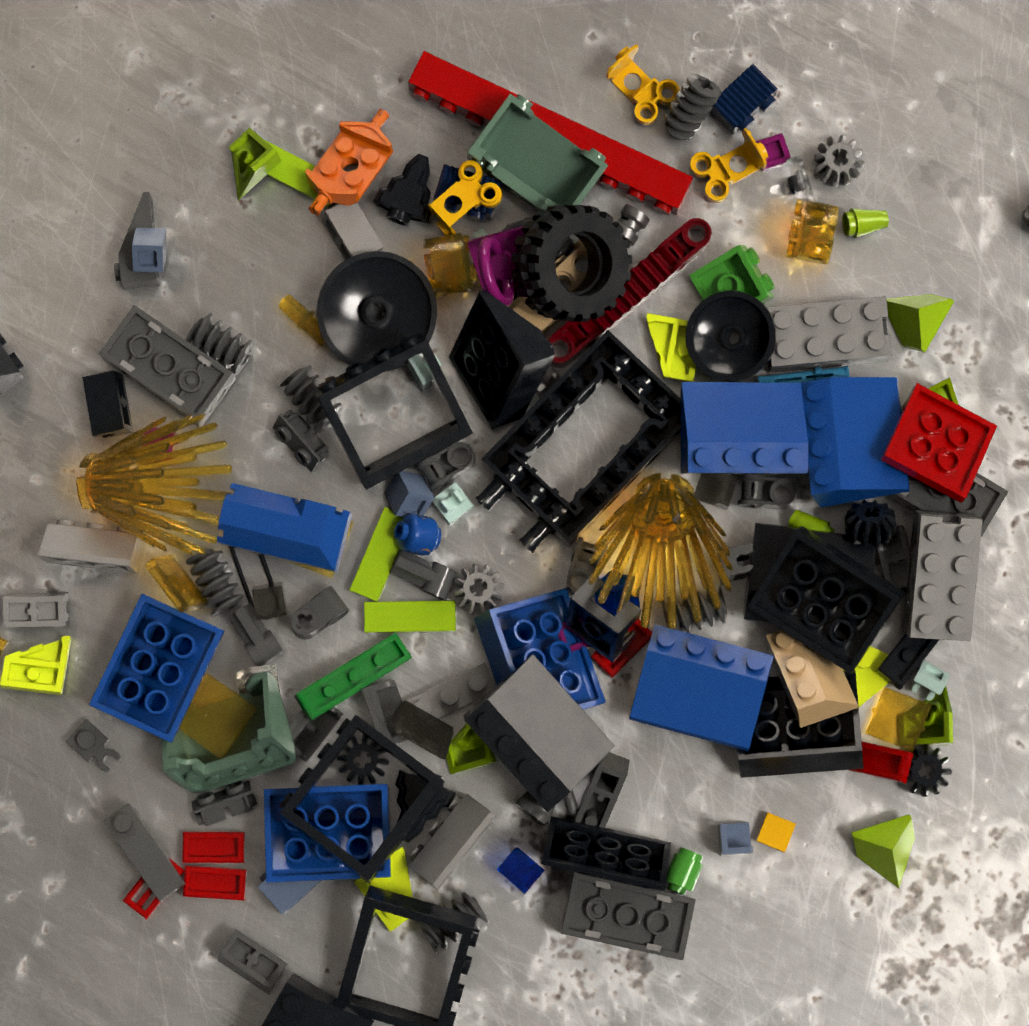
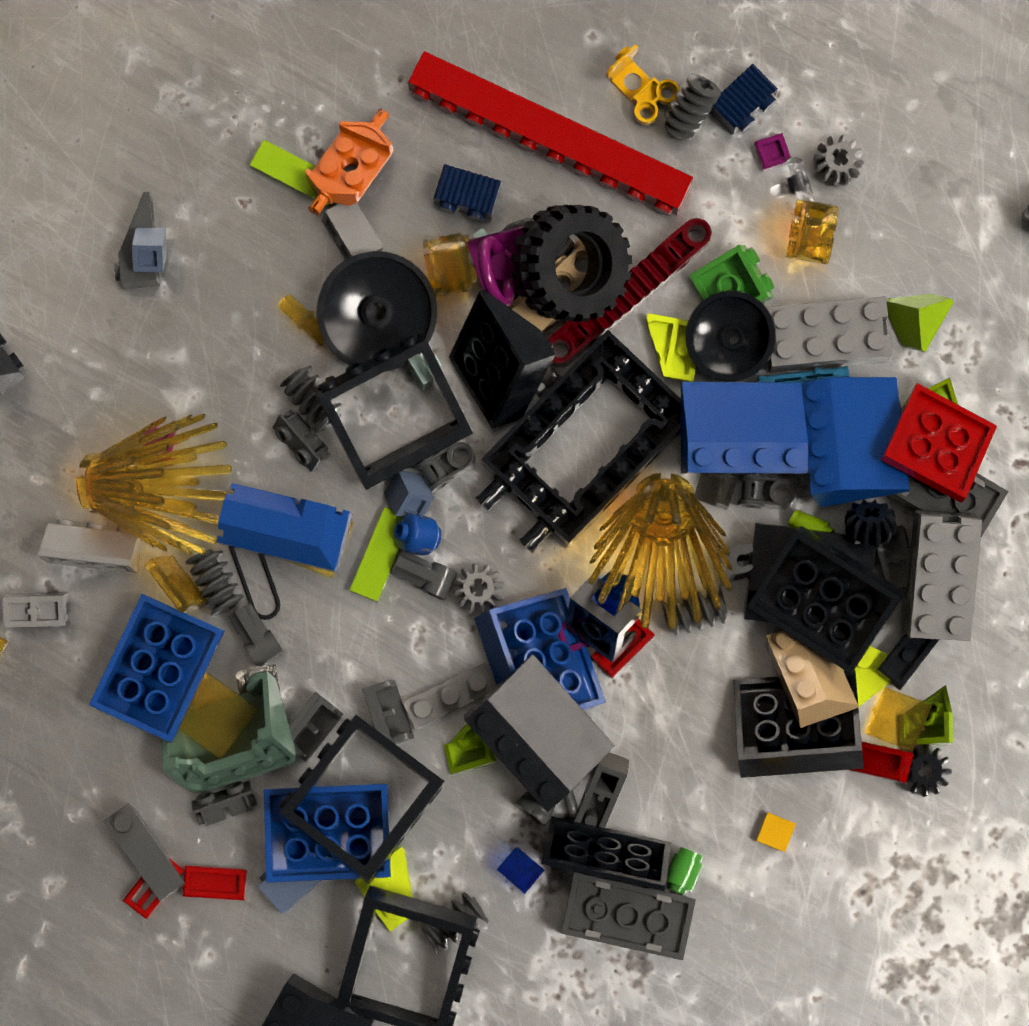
neon yellow wing [0,636,72,695] -> none
dark grey plate [65,719,122,773] -> none
black hinge [82,370,133,438] -> none
dark grey piece [99,305,236,428] -> none
red tile [182,832,245,863] -> none
dark grey piece [186,313,252,375] -> none
dark grey hinge [218,930,288,995] -> none
lime slope [228,127,281,201] -> none
clear smoke panel [252,581,288,620] -> none
dark grey piece [291,586,350,640] -> none
green tile [294,632,412,722] -> none
black gear [337,734,389,785] -> none
lime tile [364,600,456,633] -> none
black rock [373,153,431,226] -> none
clear smoke slope [392,700,453,759] -> none
black rock [395,770,456,843] -> none
light grey slope [409,794,496,890] -> none
yellow piece [428,160,502,239] -> none
light aqua tile [432,482,474,525] -> none
sand green windscreen [467,94,608,212] -> none
dark grey piece [566,537,608,596] -> none
flat silver wheel [614,204,650,246] -> none
blue slope [629,624,774,751] -> none
yellow piece [690,128,769,203] -> none
sand blue panel [718,822,753,856] -> none
lime cone [842,208,889,238] -> none
lime slope [852,814,915,888] -> none
light aqua tile [912,660,950,701] -> none

